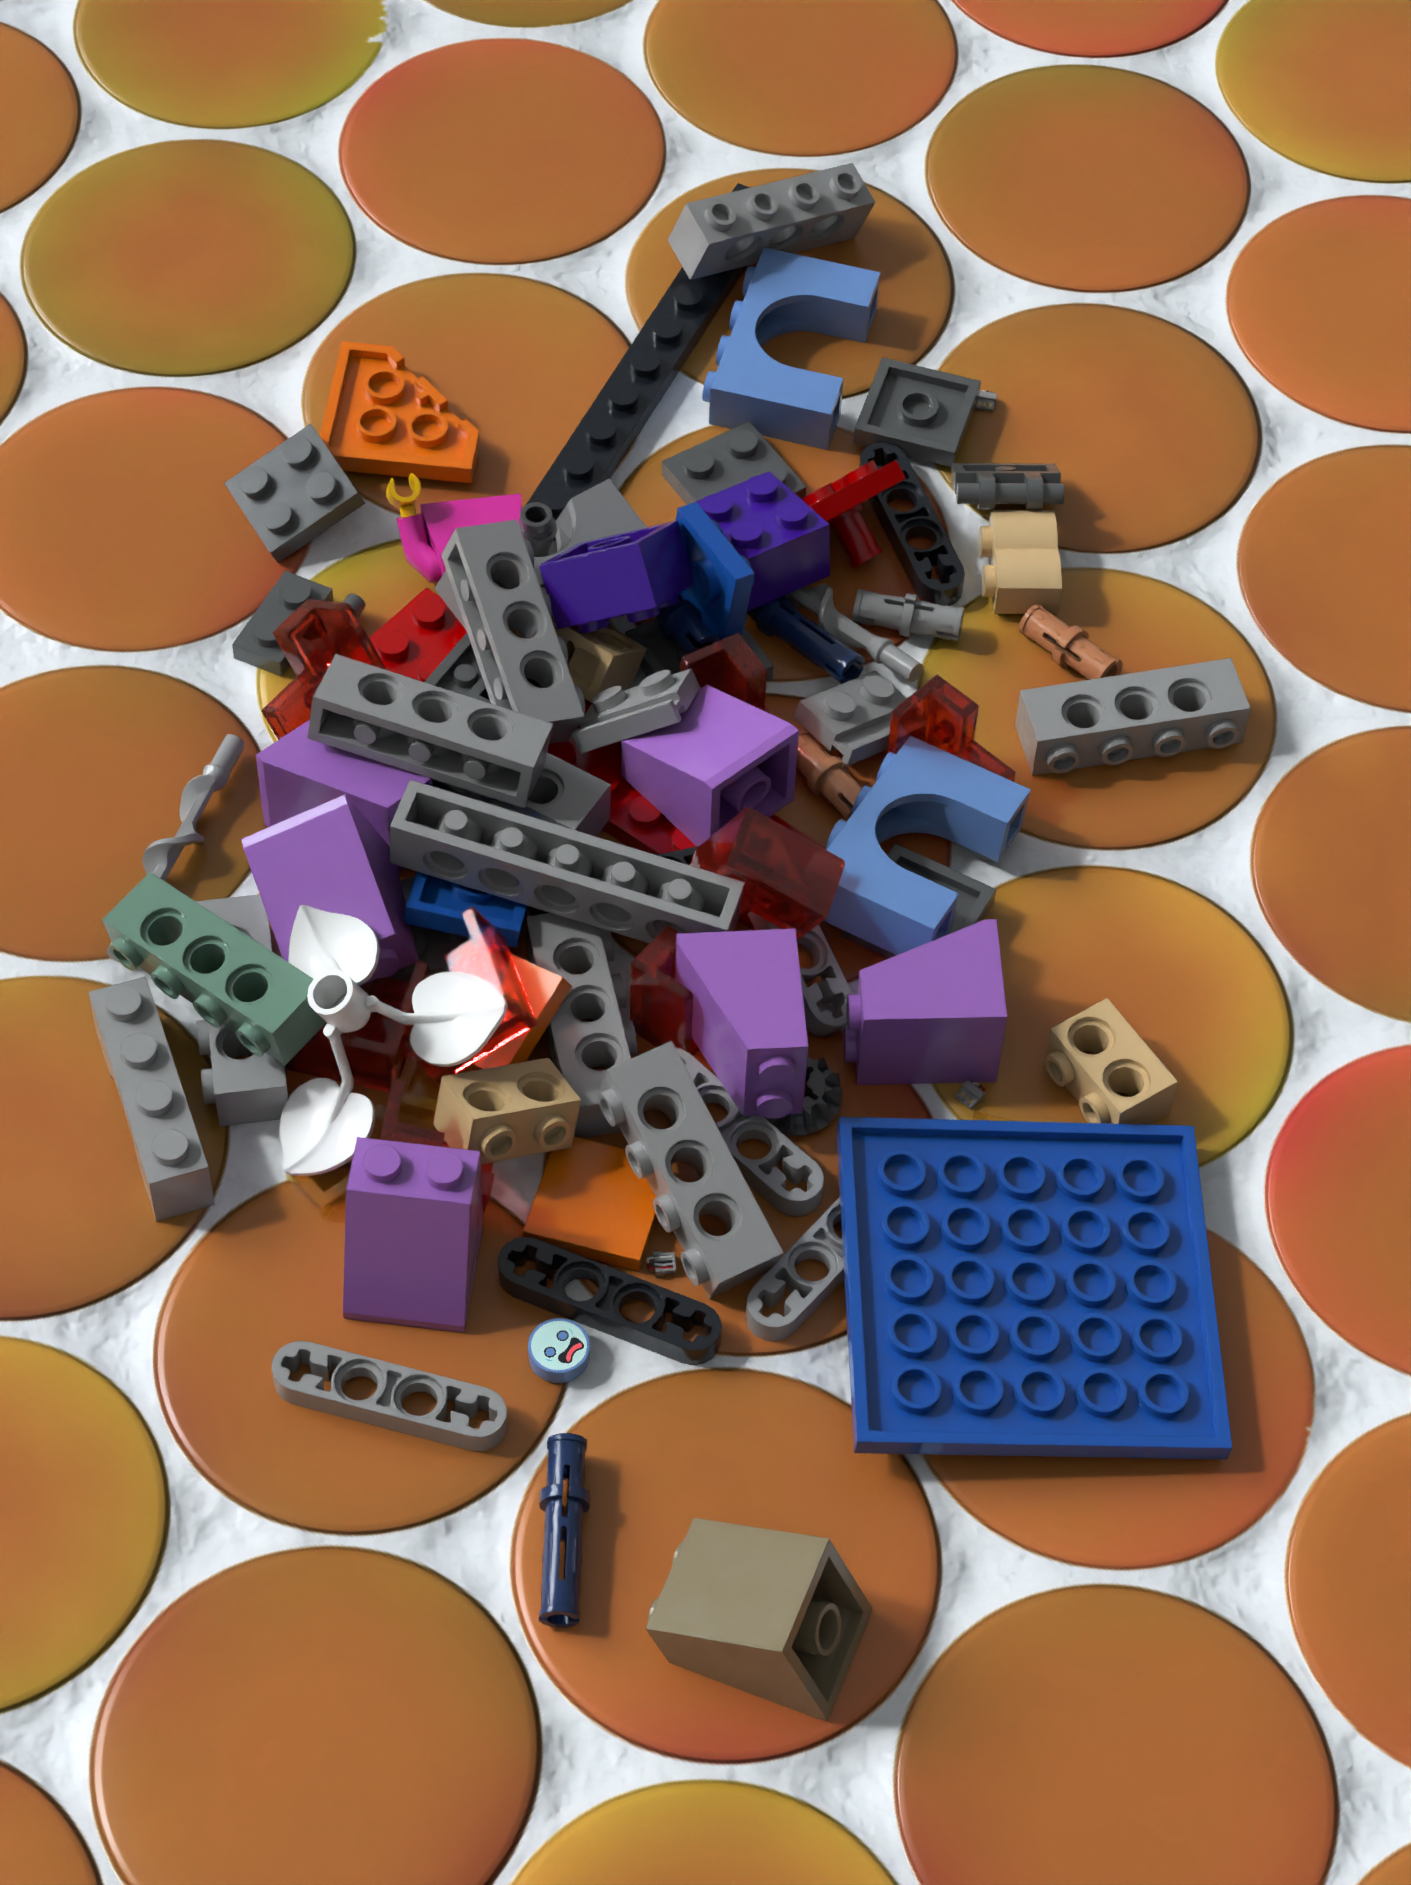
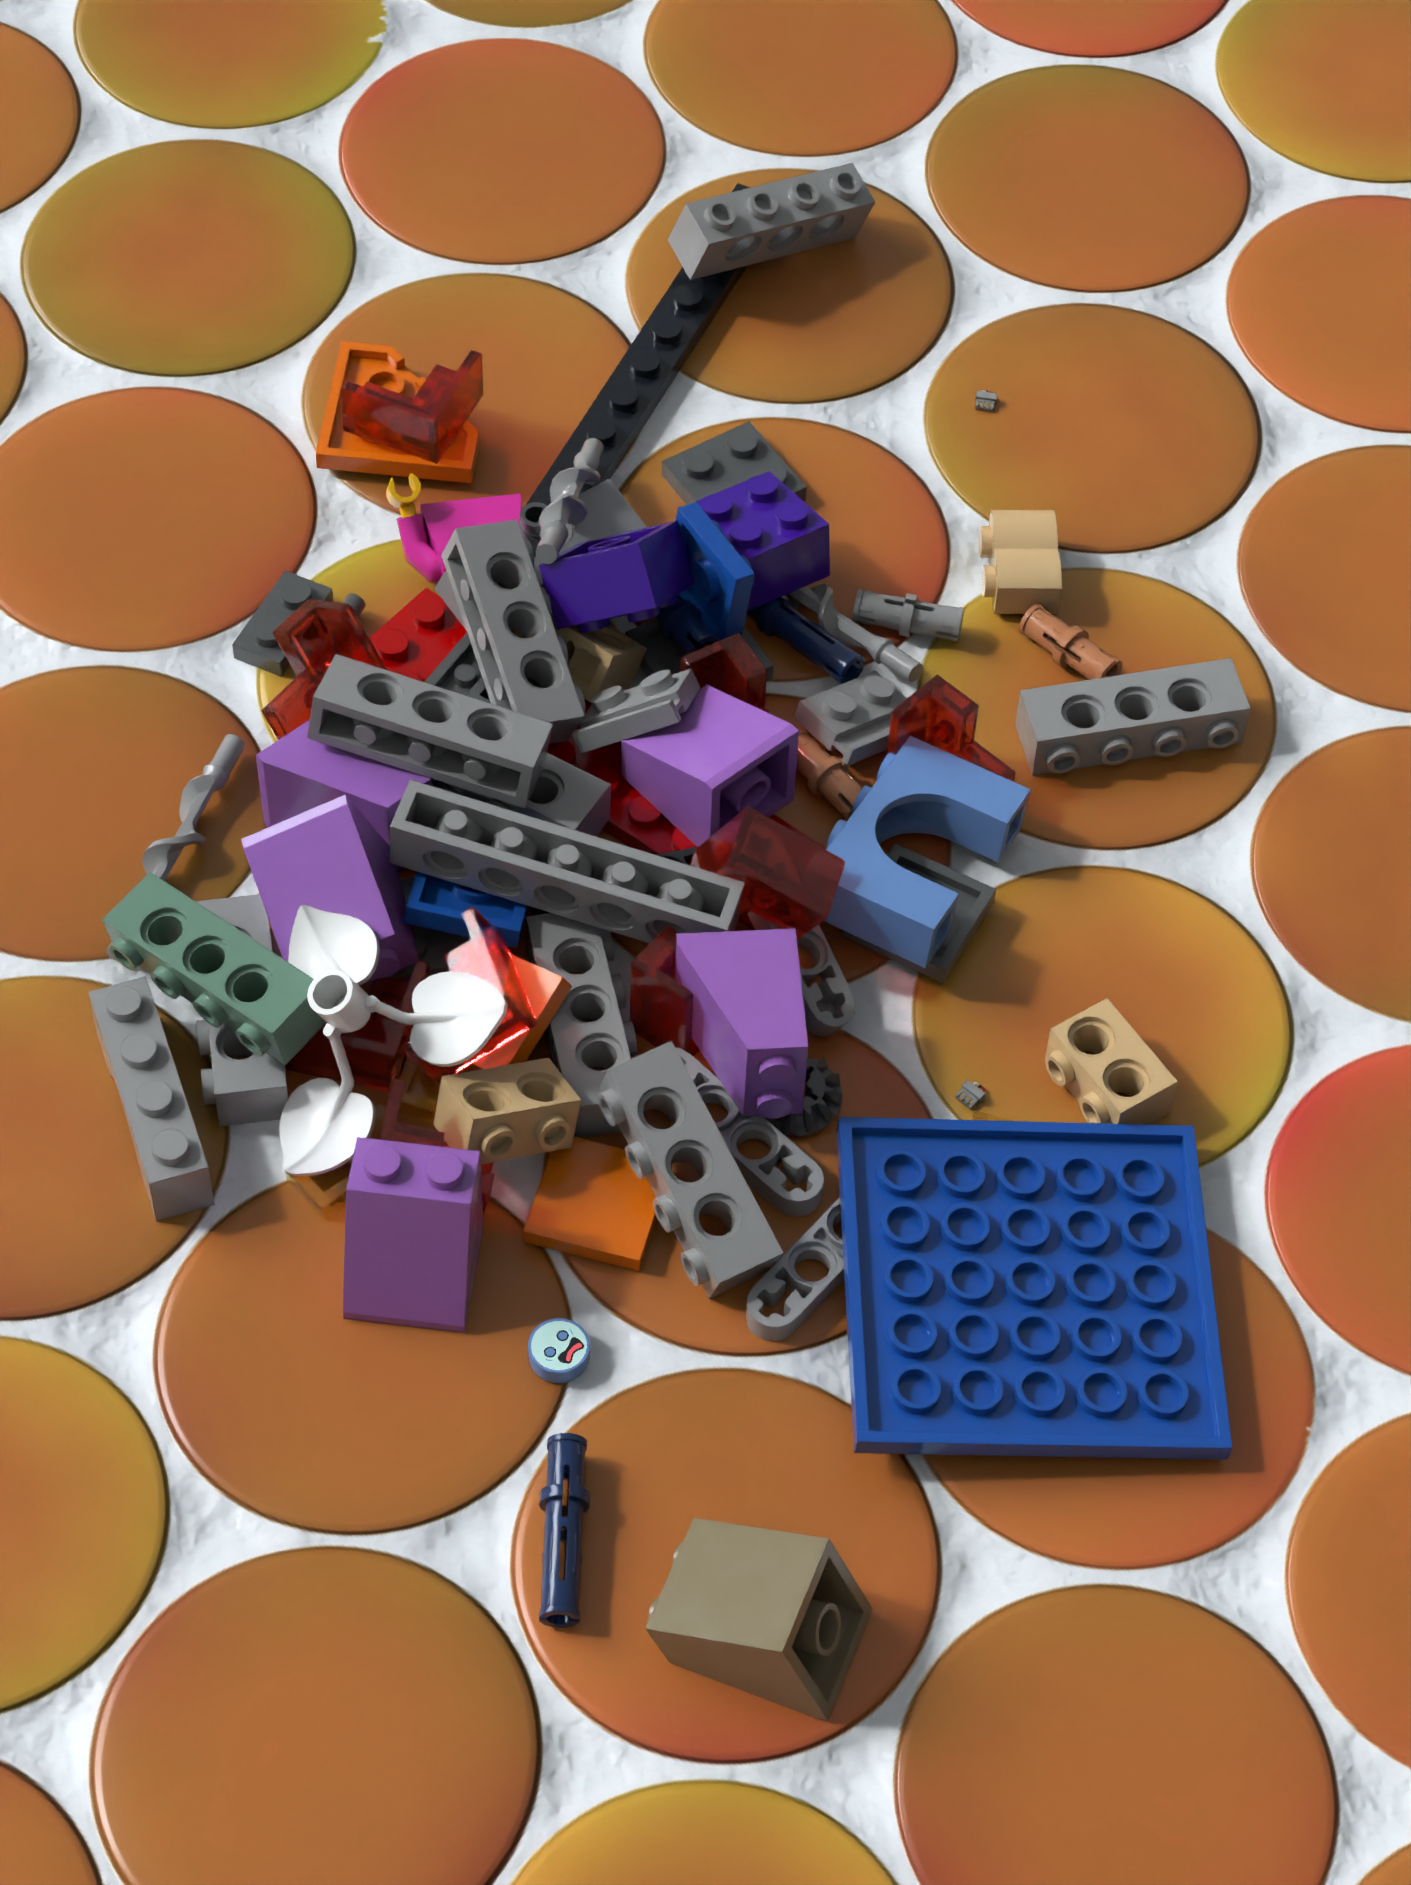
plate [224,423,365,563] -> none
light grey beam [271,1341,508,1452] -> none
black beam [498,1237,722,1365] -> none
light grey piece [646,1251,676,1278] -> none
medium blue arch [702,247,881,450] -> none
red plate [801,460,906,568] -> none
medium lavender slope [843,919,1007,1085] -> none
dark grey plate [853,357,981,467] -> none
black beam [859,442,965,606] -> none
dark grey plate [951,463,1064,510] -> none
none -> clear red panel [340,350,484,464]
none -> light grey piece [535,438,604,564]

